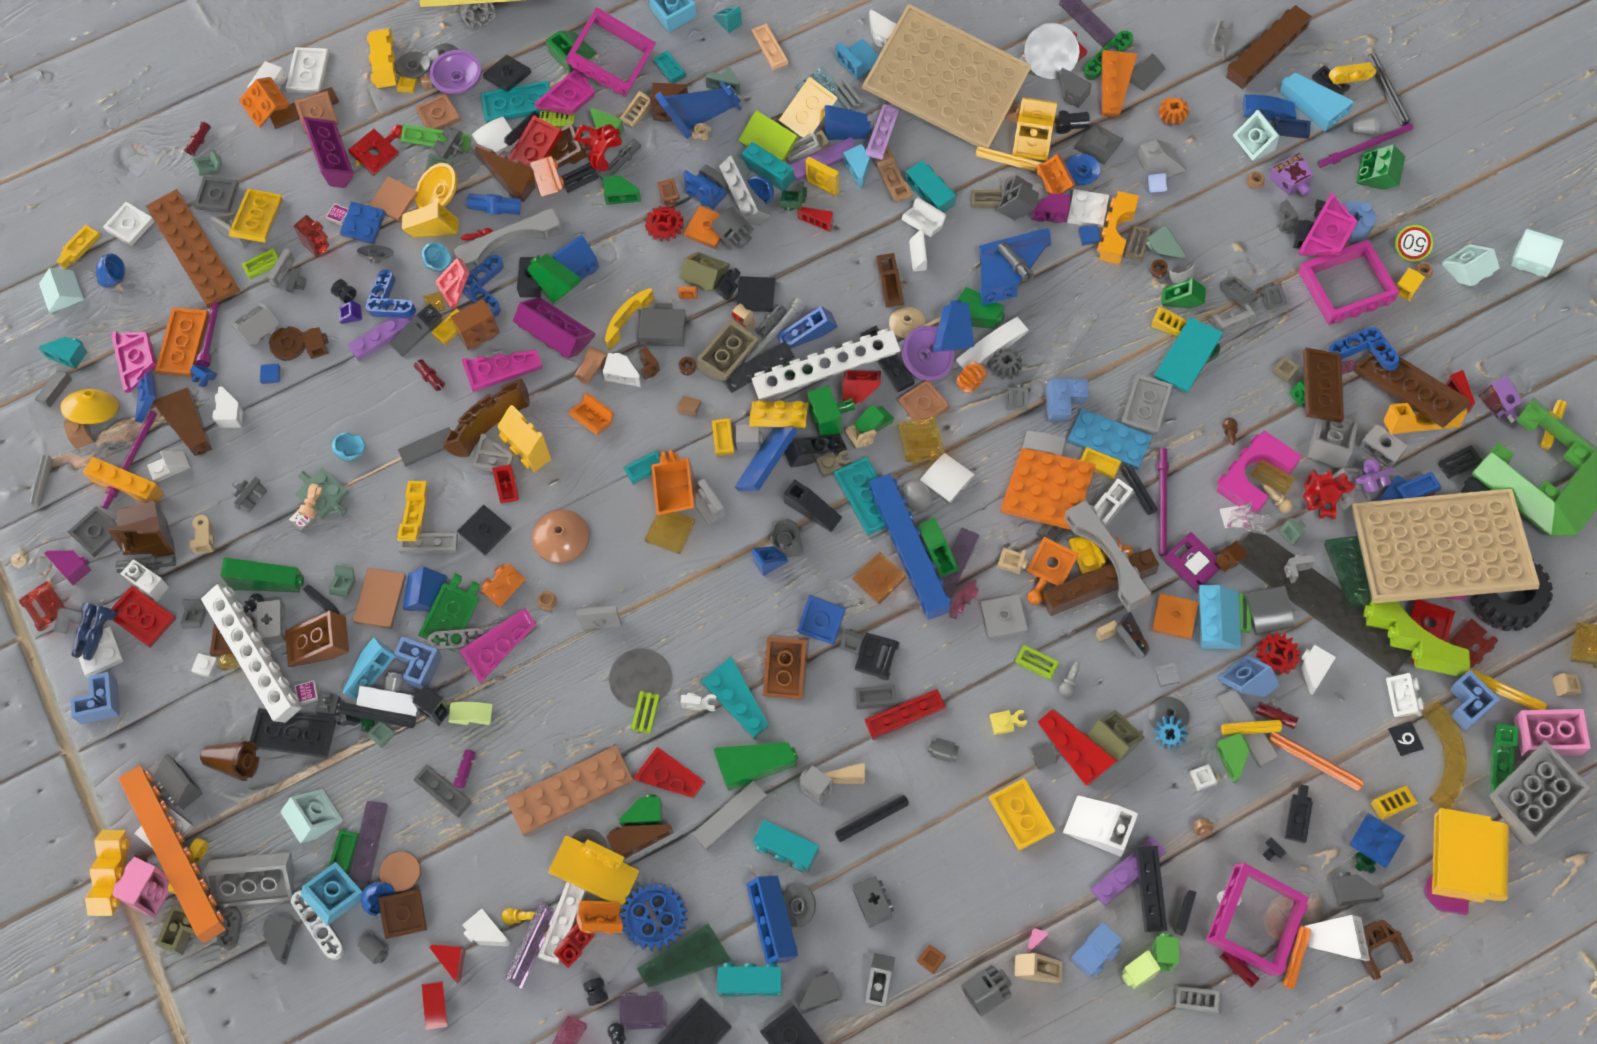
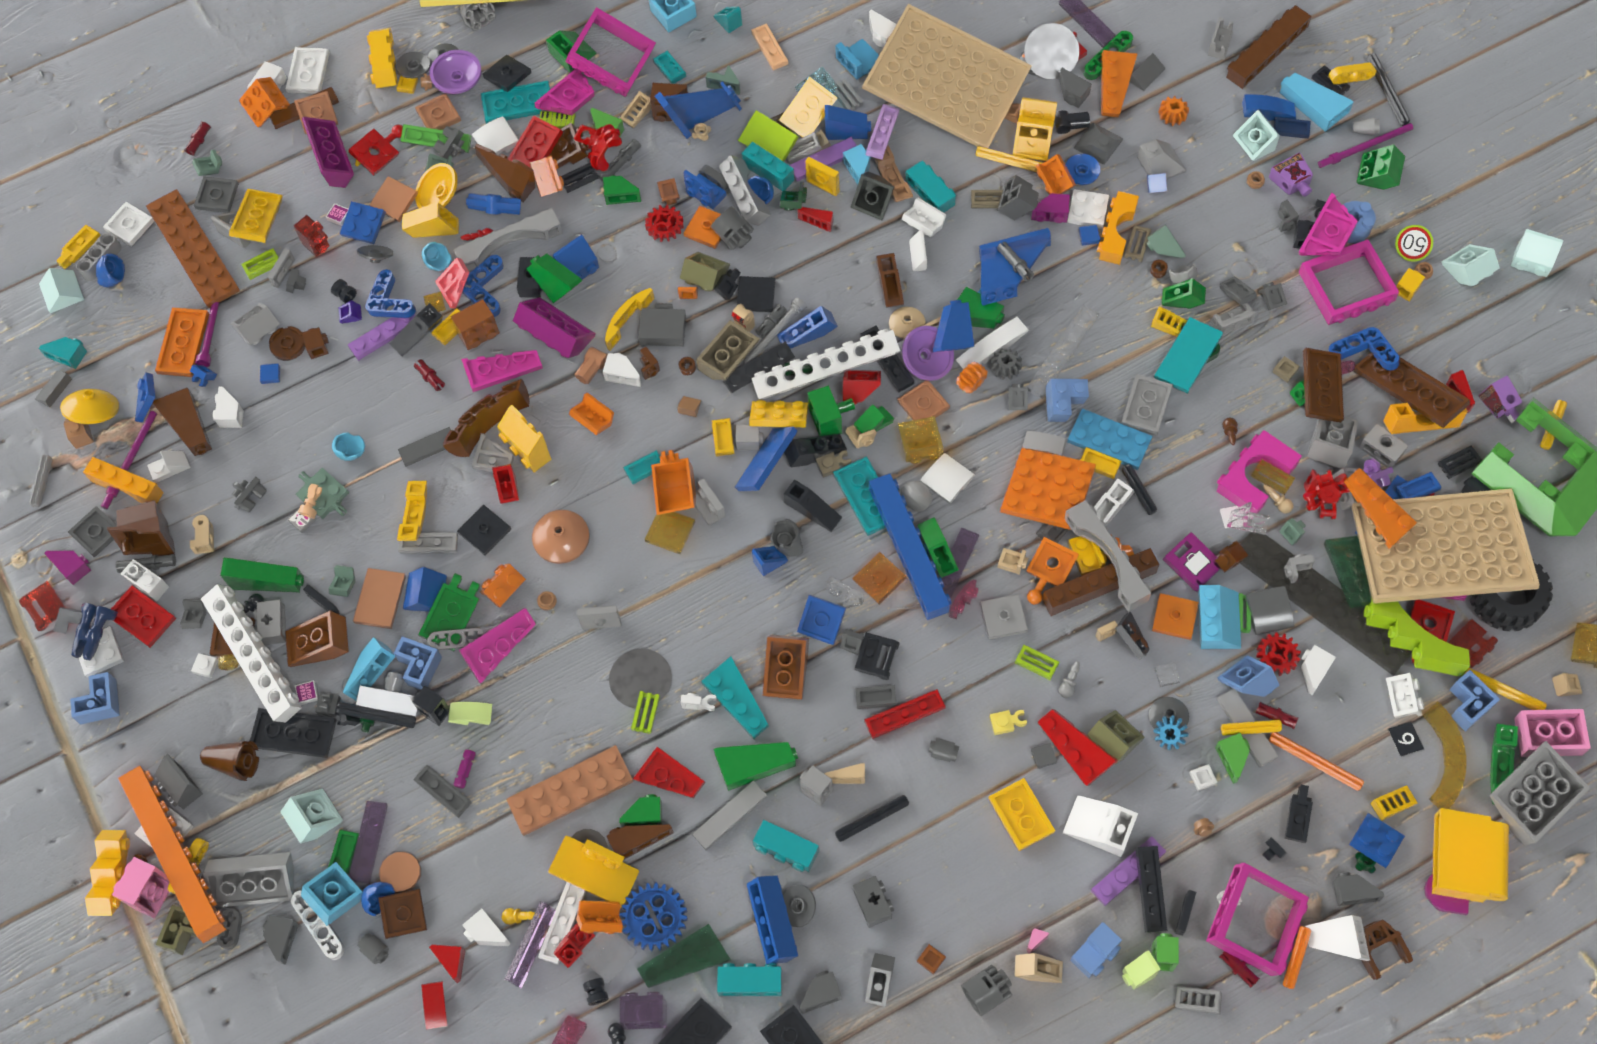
dark pink wing [111,332,156,394] -> none
sand green tile [367,722,396,748] -> none
black axle [504,111,540,146] -> none
magenta bar [1157,448,1169,556] -> none
none -> light grey beam [76,232,121,281]
none -> pearl dark grey slope [851,171,894,221]
none -> orange wing [1344,468,1417,549]

